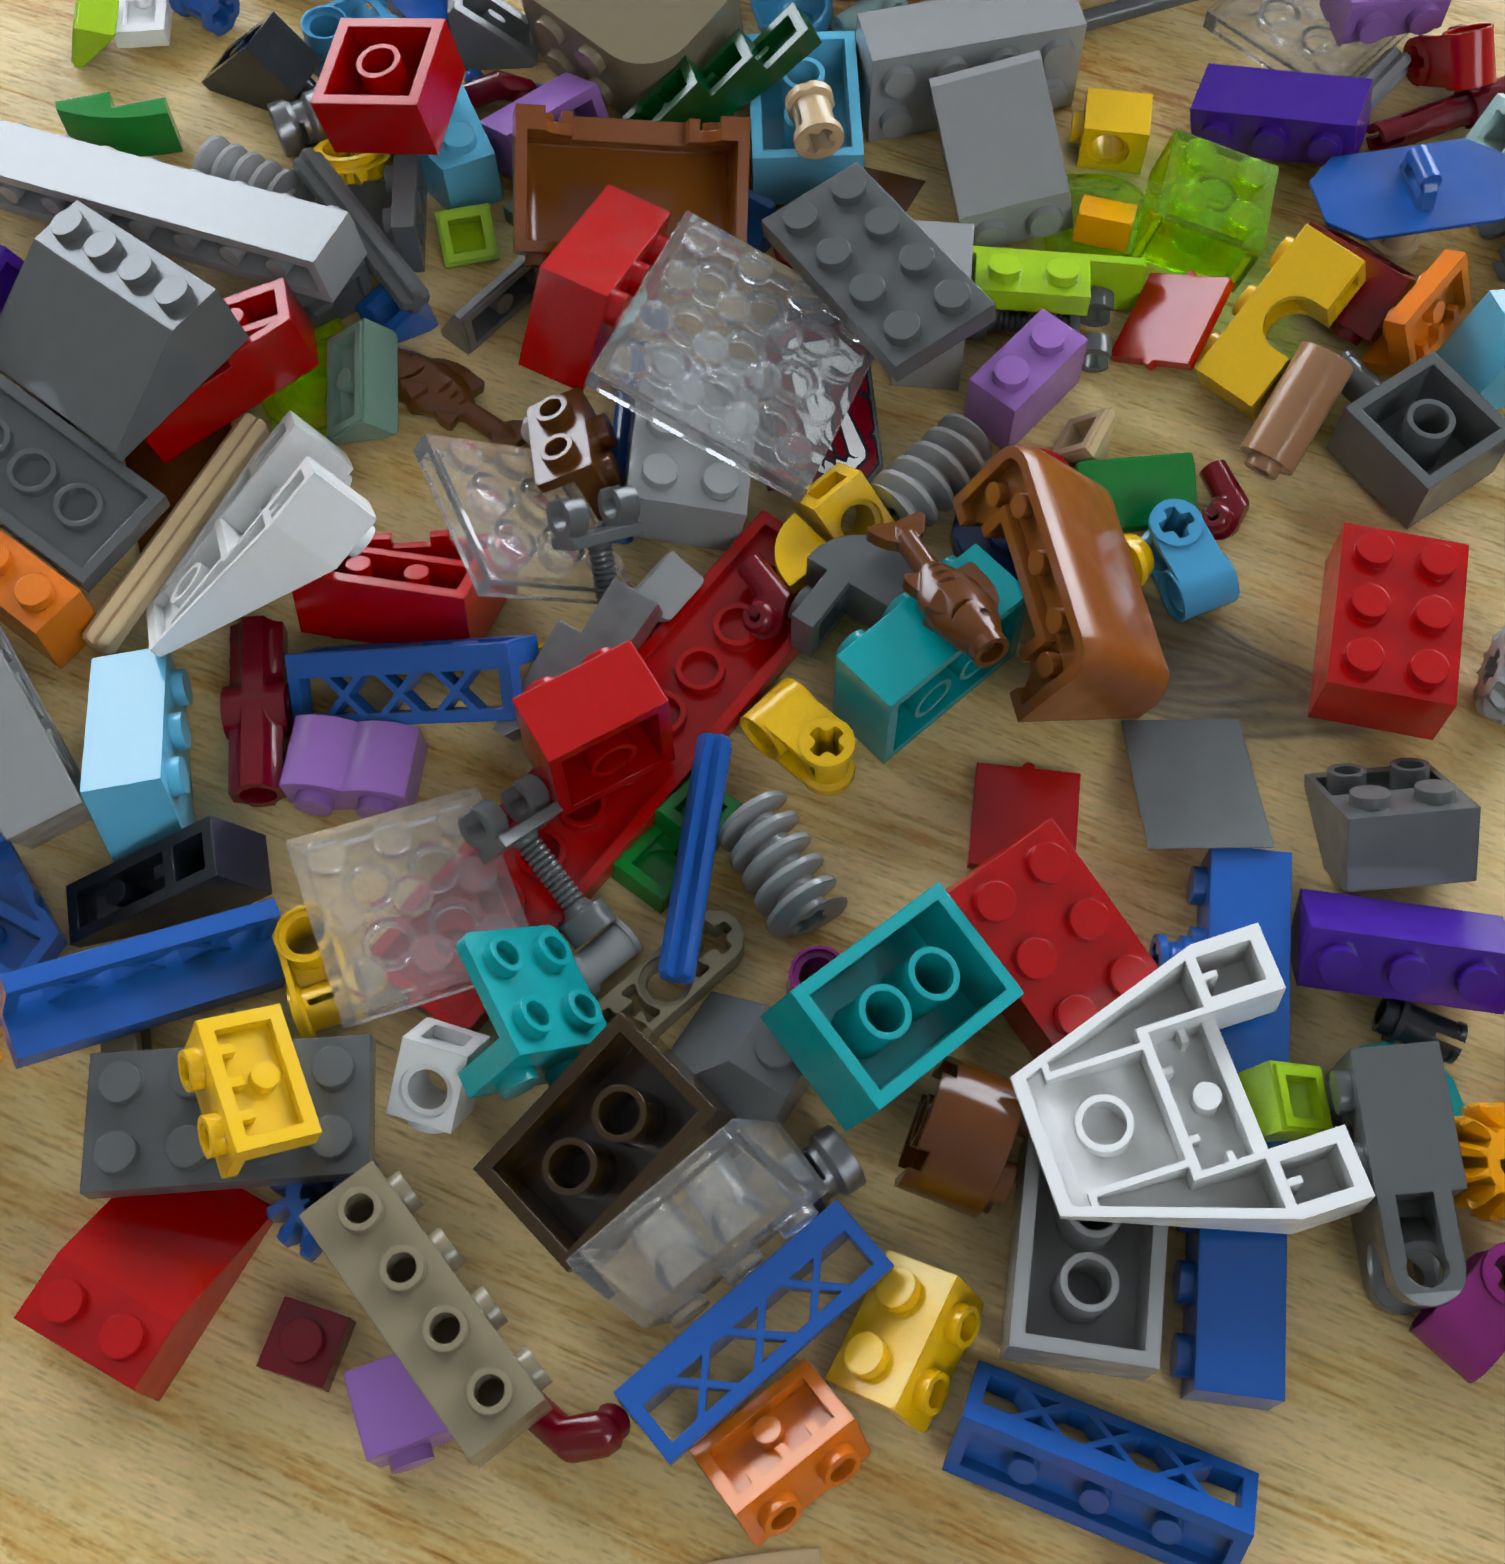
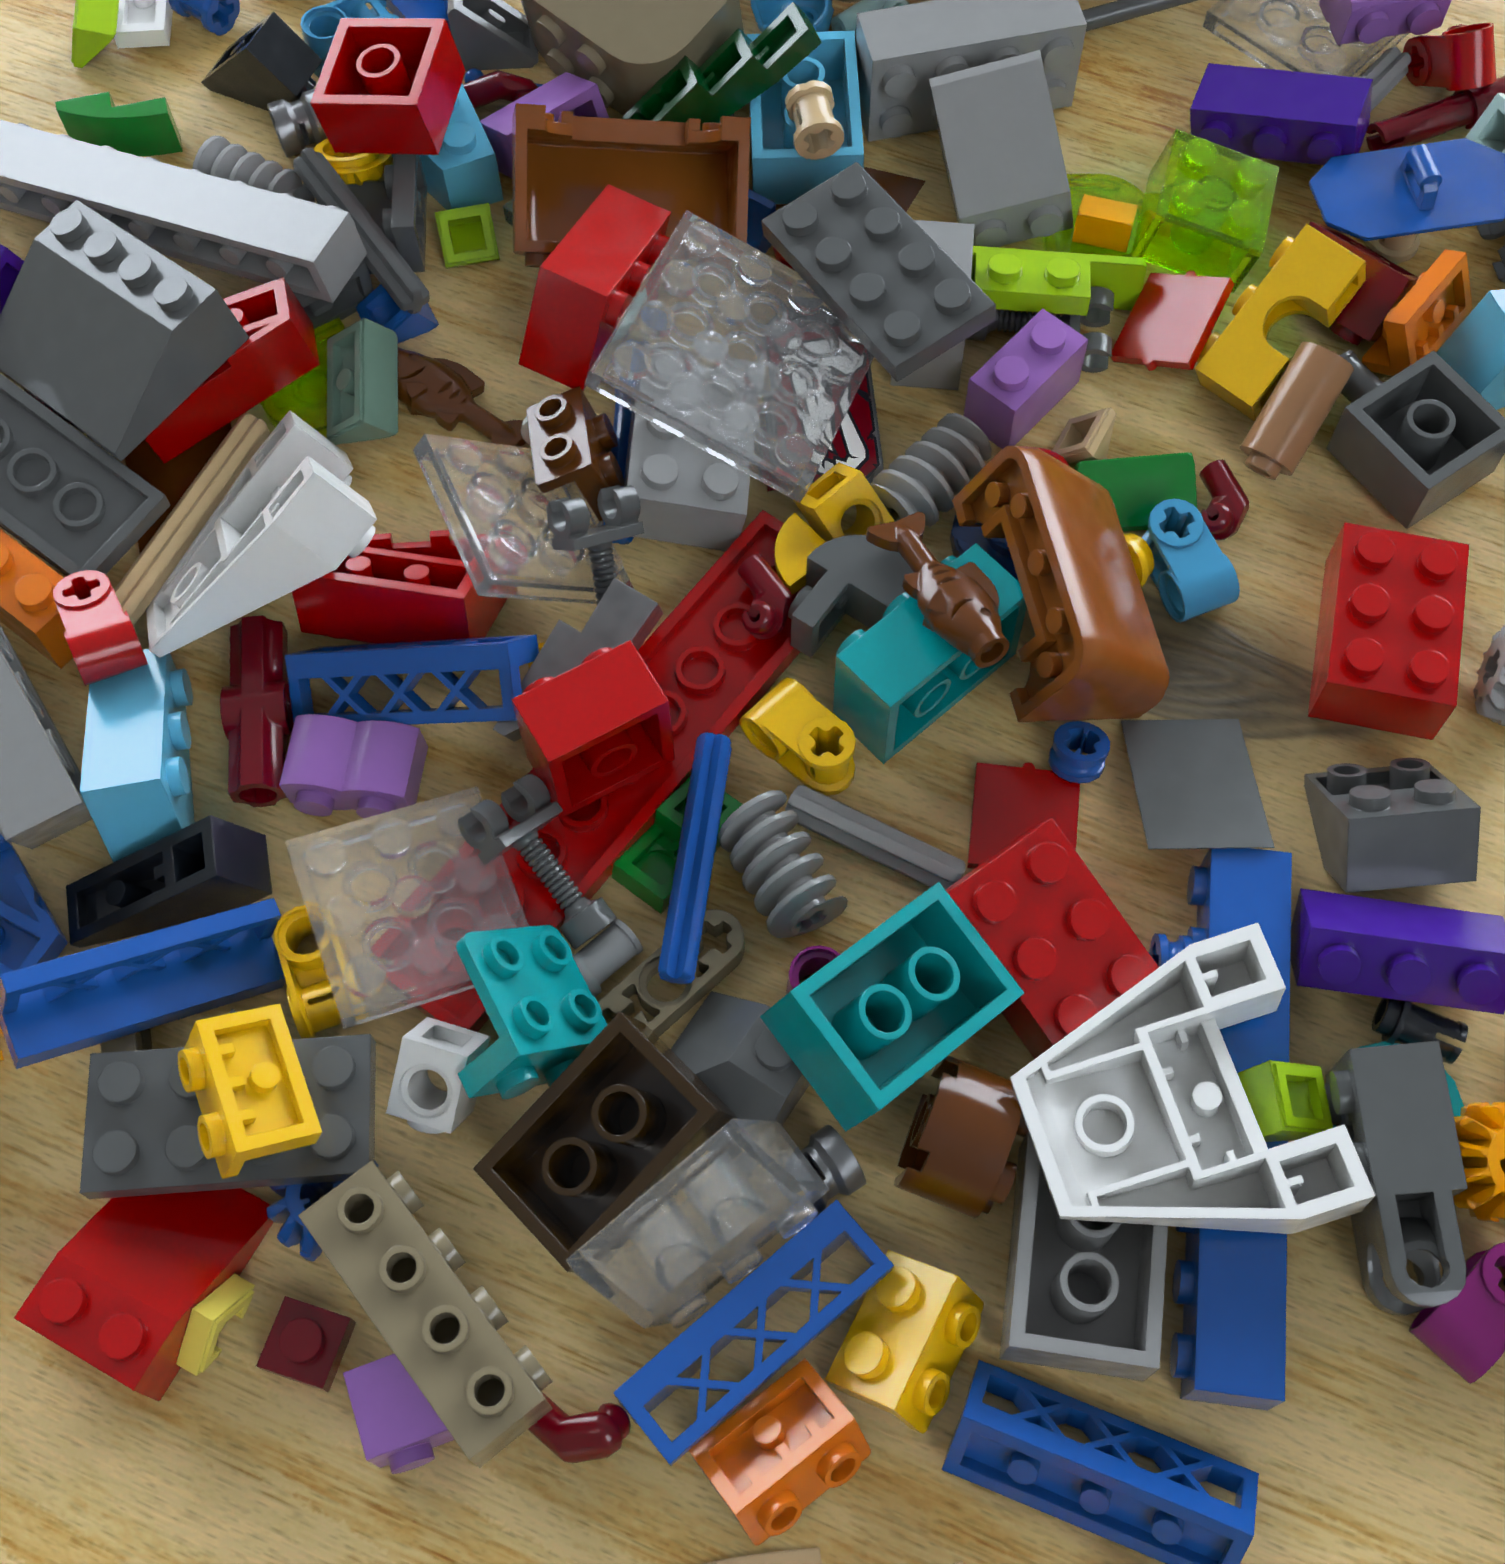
flat silver slope [441,255,539,355] -> none
light grey slope [634,551,704,622] -> none
yellow brick [1069,87,1153,174] -> none
none -> red piece [53,570,148,686]
none -> light yellow tile [176,1273,255,1376]
none -> light grey axle [785,785,966,889]
none -> blue bush [1048,721,1110,783]

